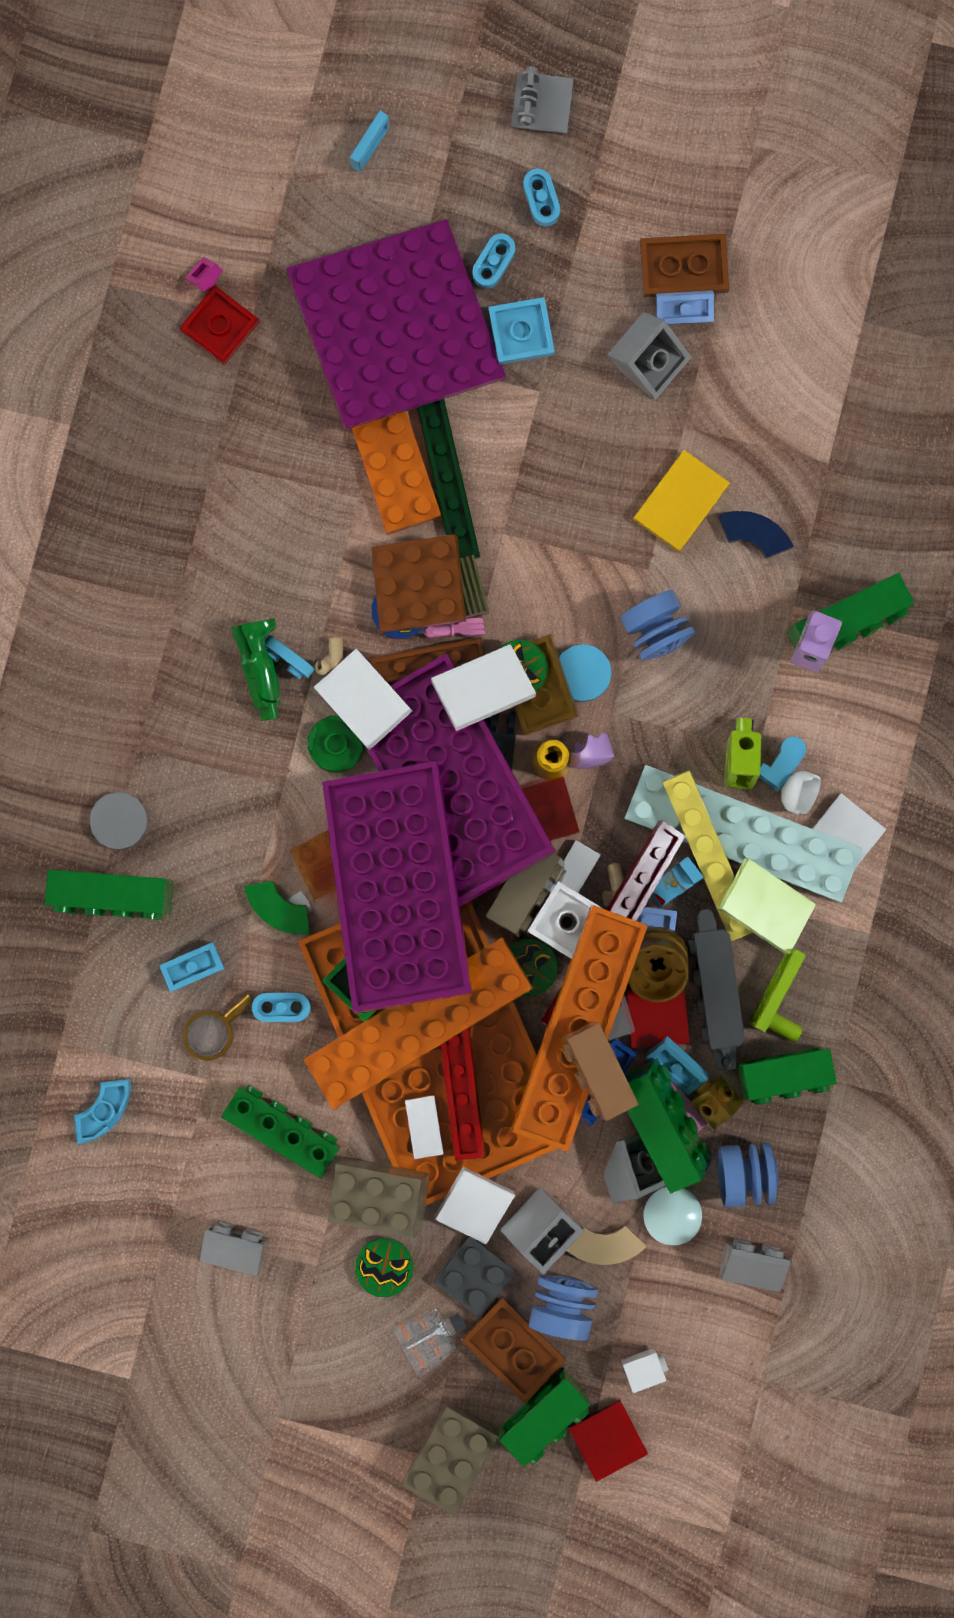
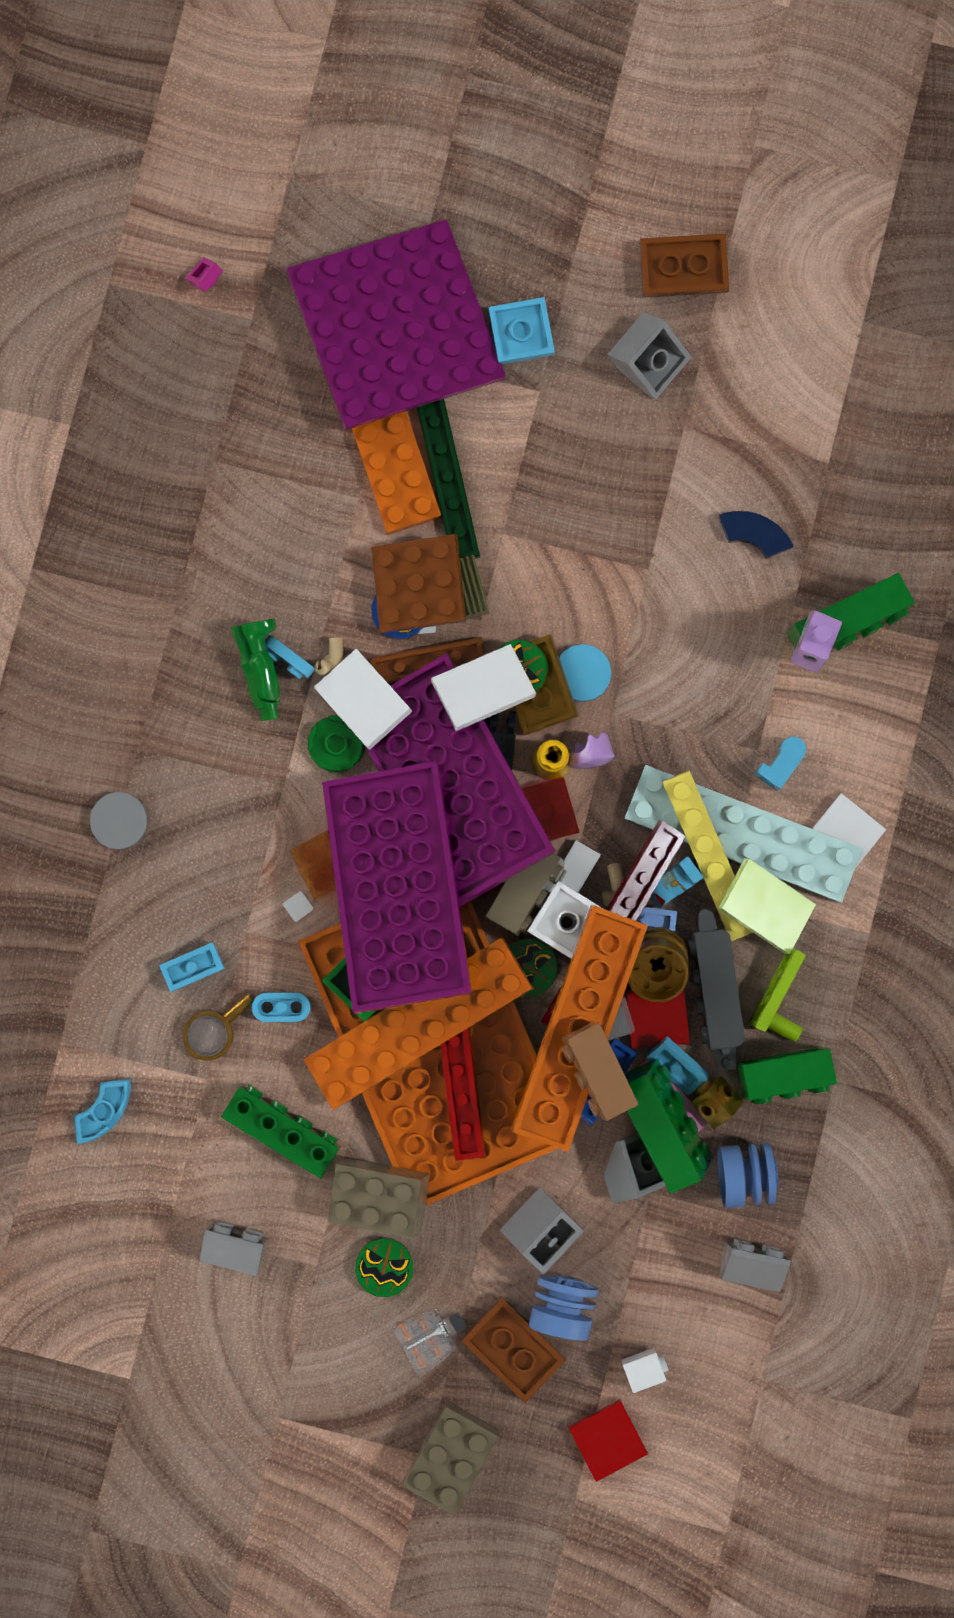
green brick [44,870,174,920] -> none
red tile [179,285,260,366] -> none
green tile [244,881,311,934] -> none
medium azure tile [350,111,390,173] -> none
white tile [405,1095,444,1159] -> none
bright pink piece [423,618,485,639] -> none
white tile [434,1167,515,1244] -> none
dark grey plate [434,1236,516,1319] -> none
medium azure plate [472,233,515,289] -> none
green brick [499,1368,590,1467] -> none
light grey hinge [511,66,574,134] -> none
medium azure plate [523,169,560,227] -> none
tan tile [566,1225,647,1265] -> none
medium blue wheel [620,589,696,661] -> none
yellow tile [633,450,730,553] -> none
light aqua dish [643,1187,702,1245] -> none
light blue plate [656,290,714,324] -> none
lime torso [724,718,761,790] -> none
white hair [781,771,821,815] -> none

